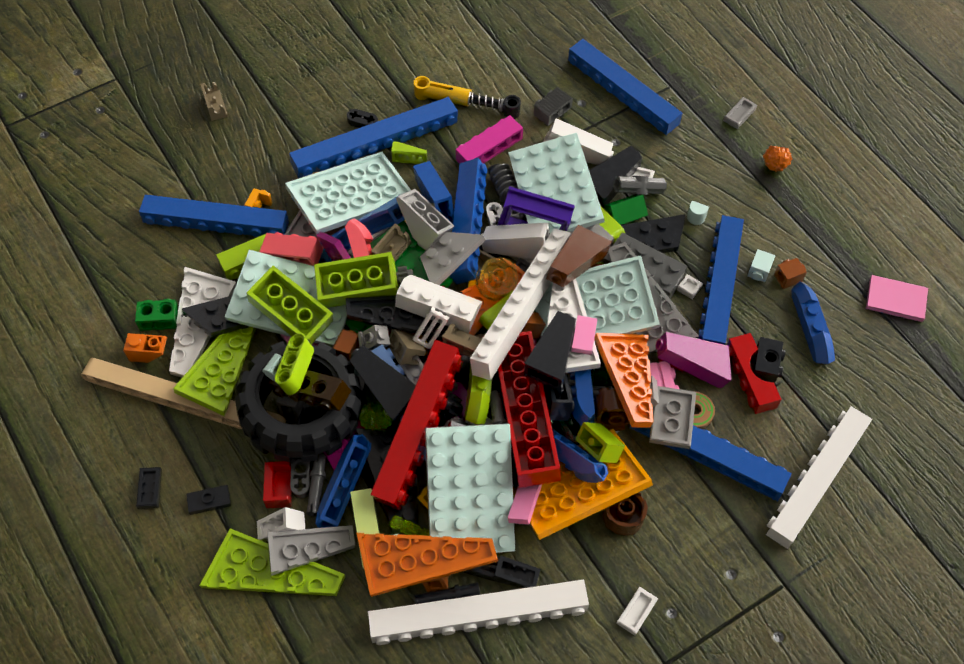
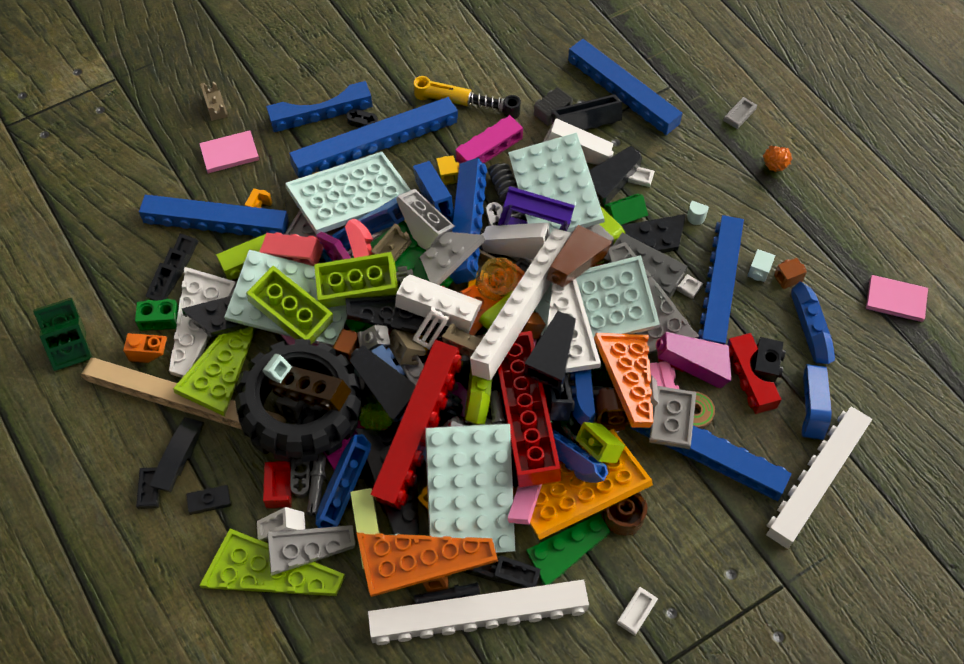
lime beam [274,333,314,395] -> none
clear neon green axle [390,515,429,536] -> none
lime slope [391,141,427,164] -> none
bright pink tile [571,316,597,355] -> none
dark grey piece [613,176,667,195] -> none
none -> dark green bracket [33,297,93,371]
none -> black slope [145,233,199,301]
none -> black slope [149,417,204,493]
none -> bright pink tile [199,131,259,173]
none -> blue arch [266,81,373,132]
none -> yellow brick [436,155,459,185]
none -> green wing [526,514,610,585]
none -> black brick [551,94,622,130]
none -> blue beam [802,364,832,440]

